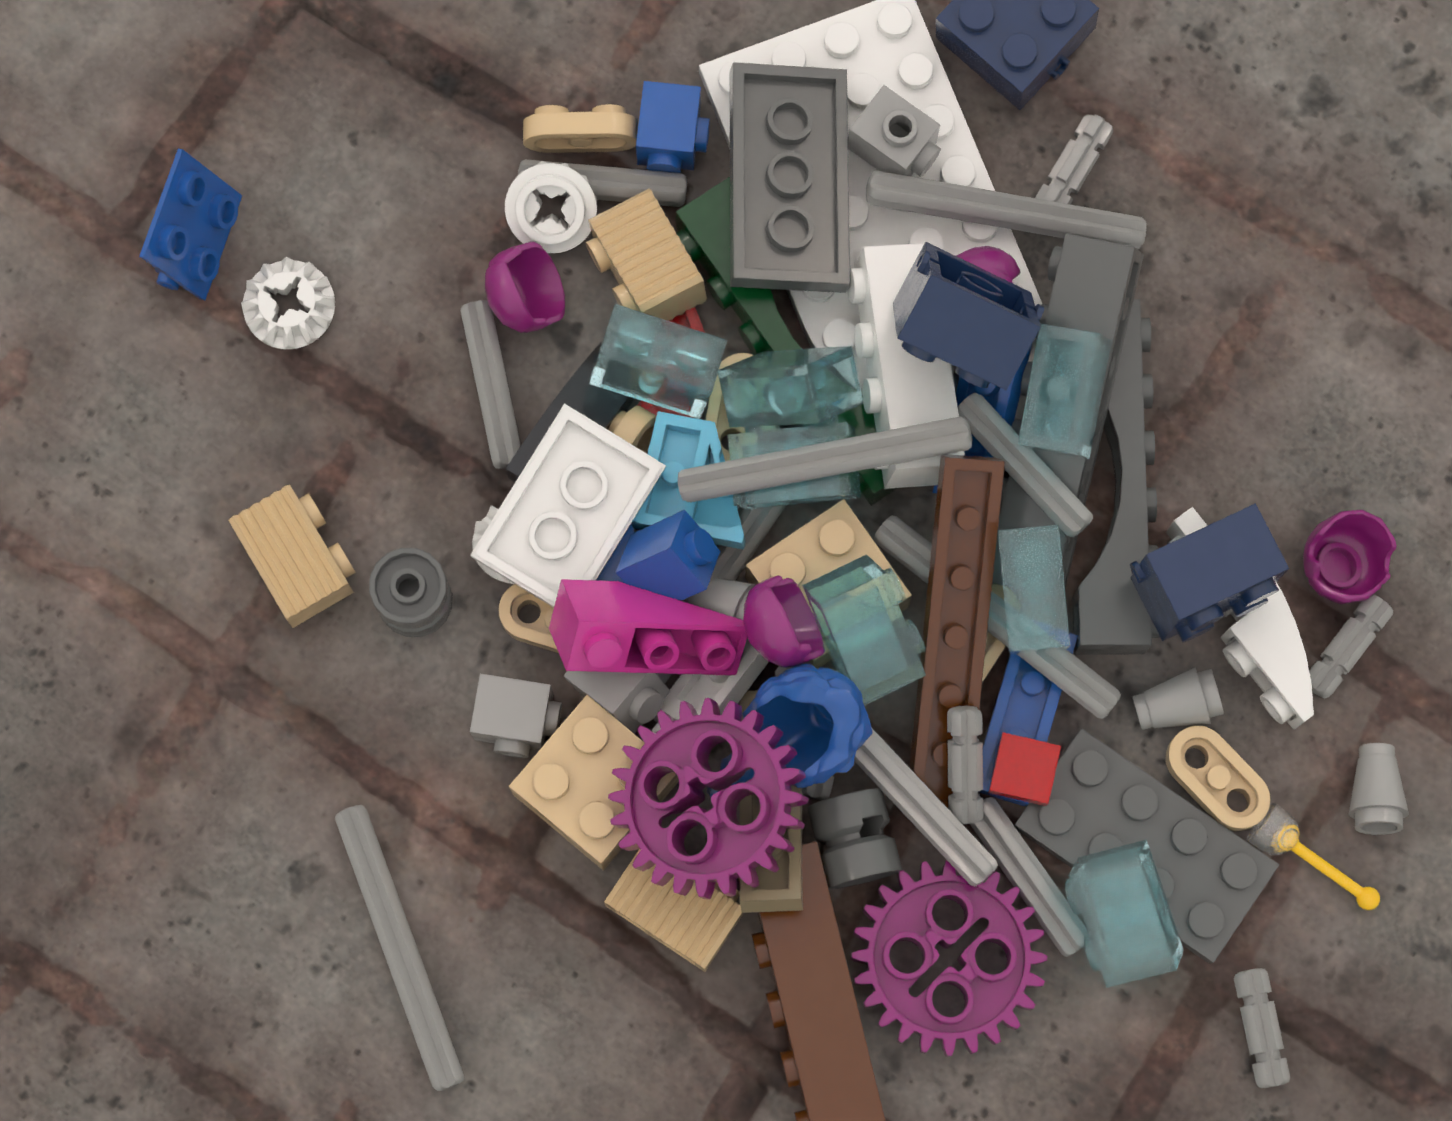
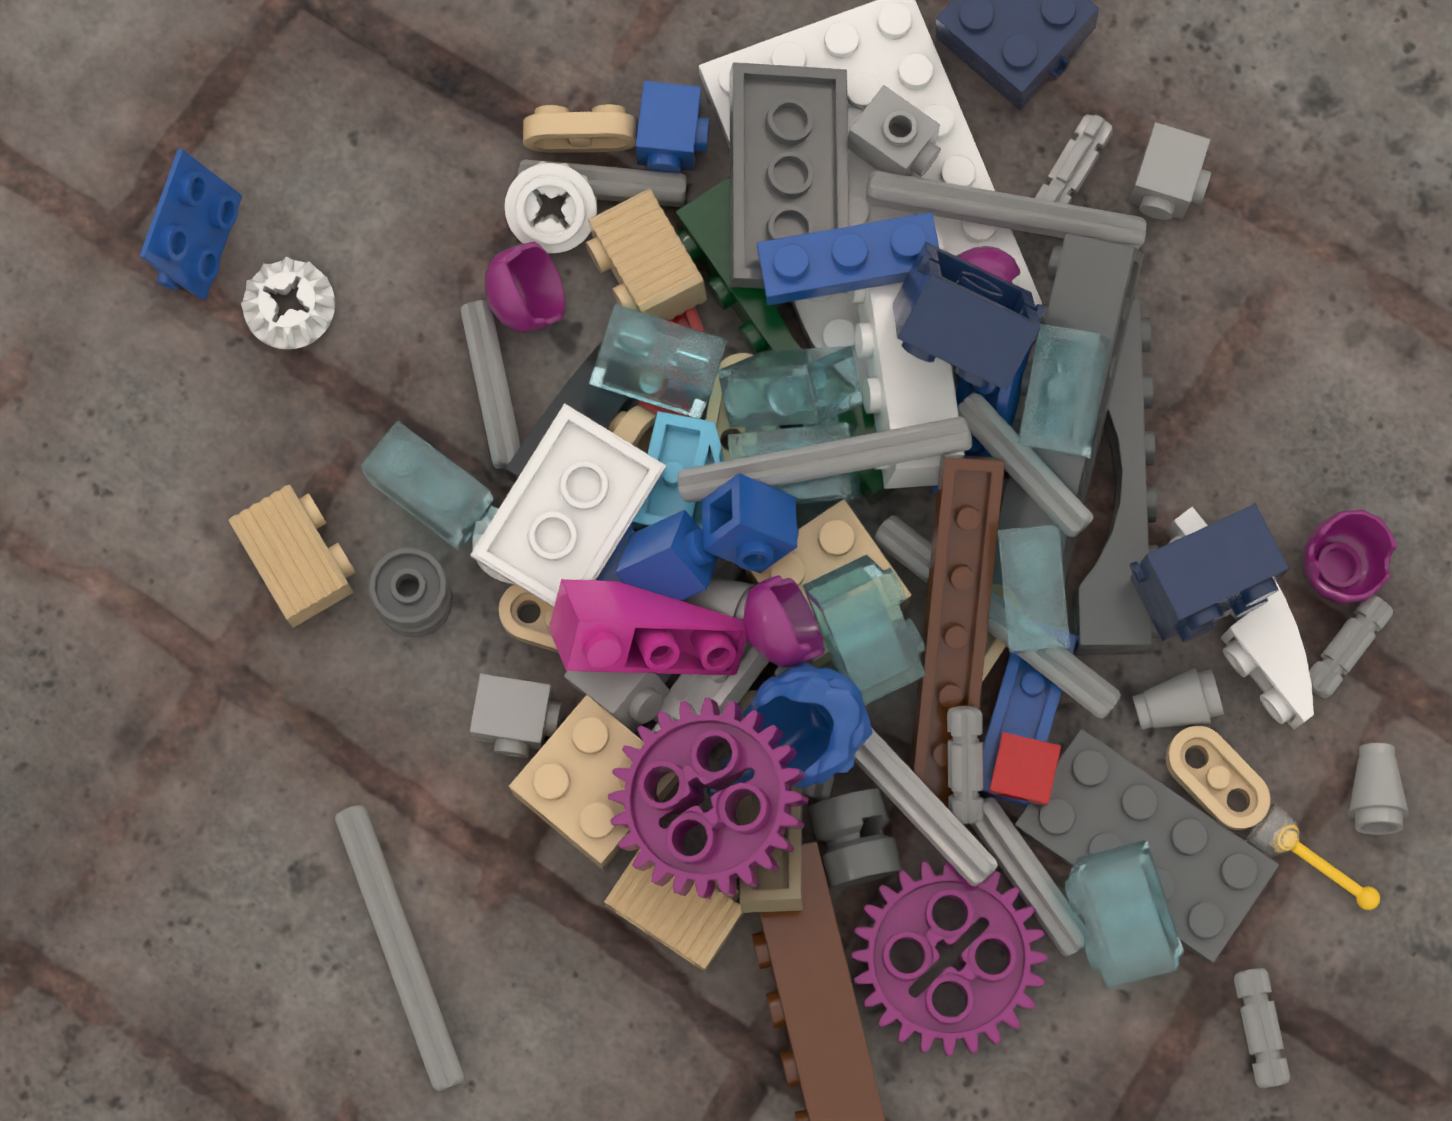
none -> clear light blue brick [361,420,495,550]
none -> blue brick [702,473,798,573]
none -> blue plate [757,212,939,306]
none -> light grey brick [1128,122,1211,220]

